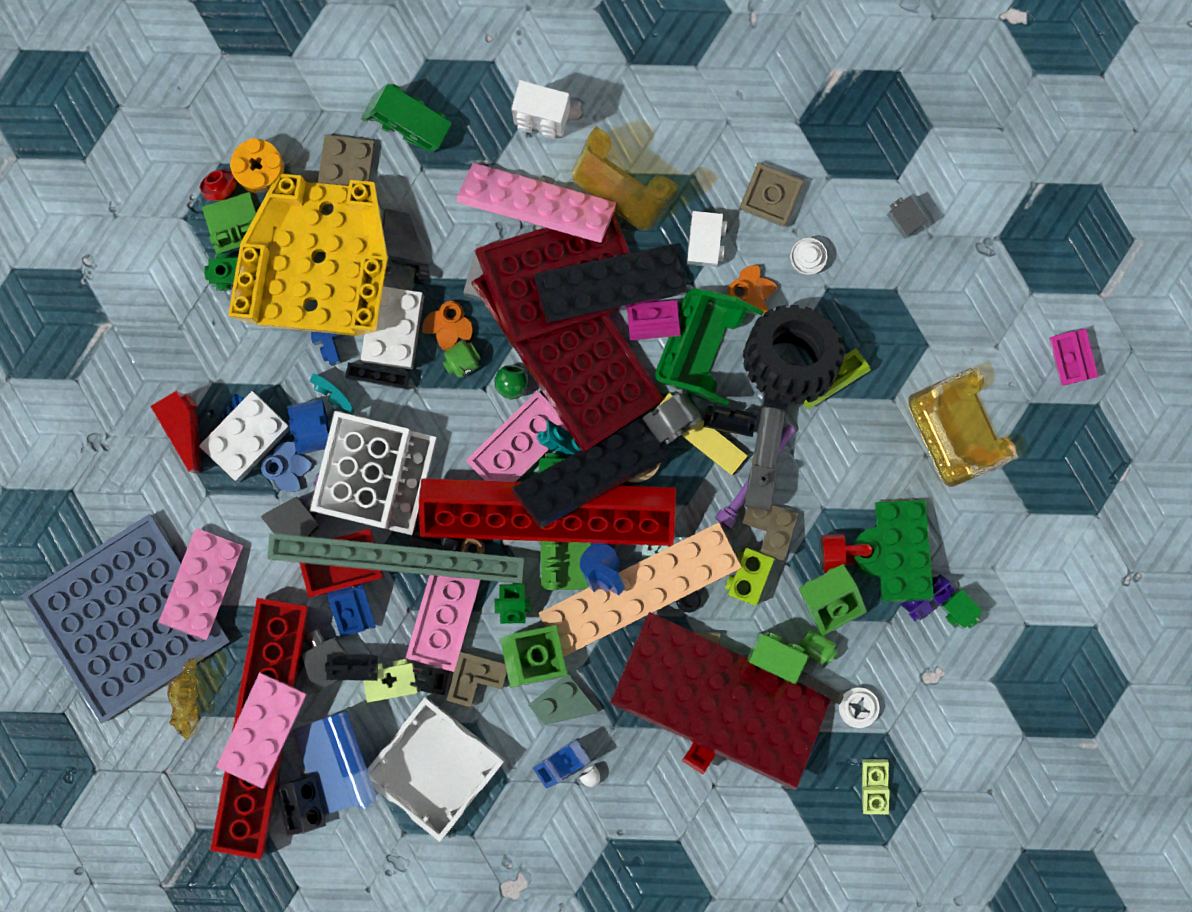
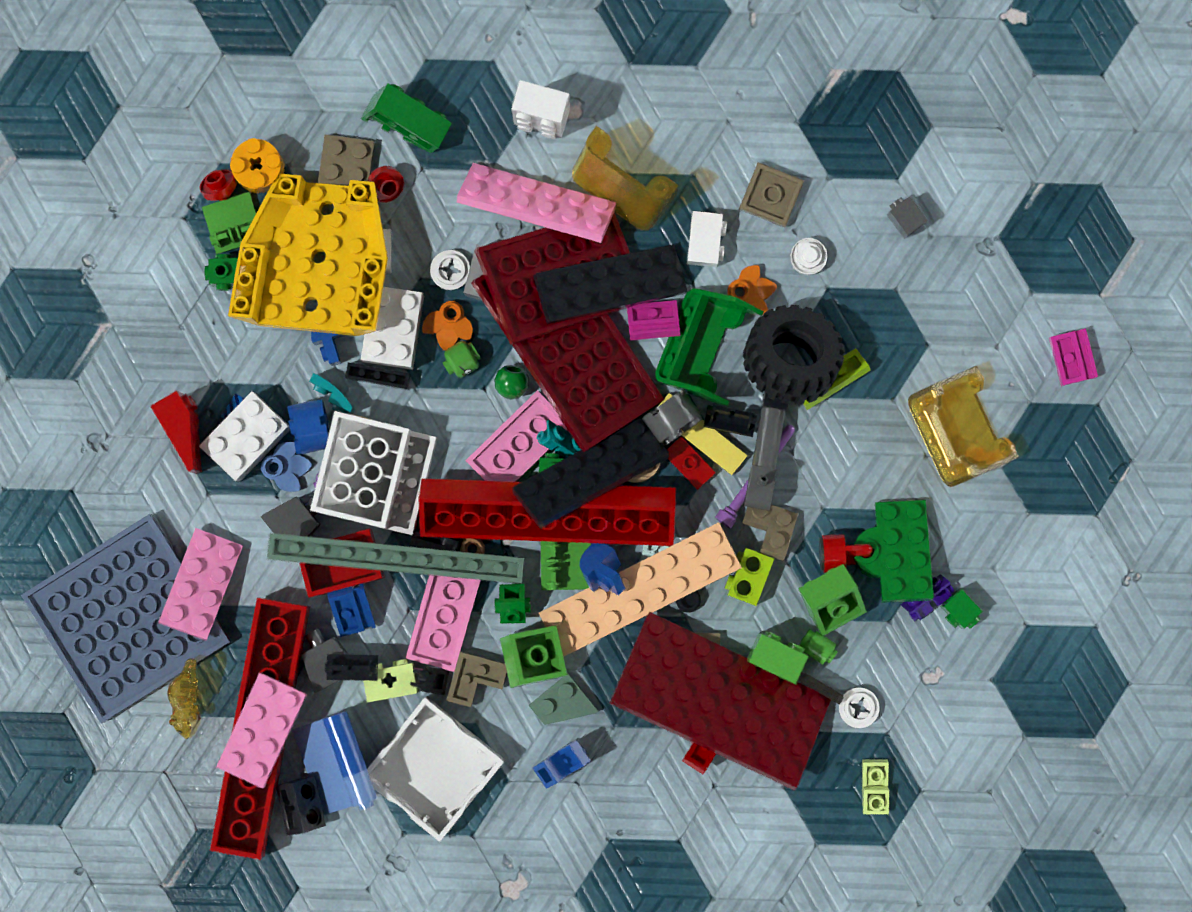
black flag [383,209,429,285] -> none
white hinge [578,765,600,787] -> none
none -> red plate [368,166,404,203]
none -> white gear [430,250,470,290]
none -> red plate [667,437,716,490]

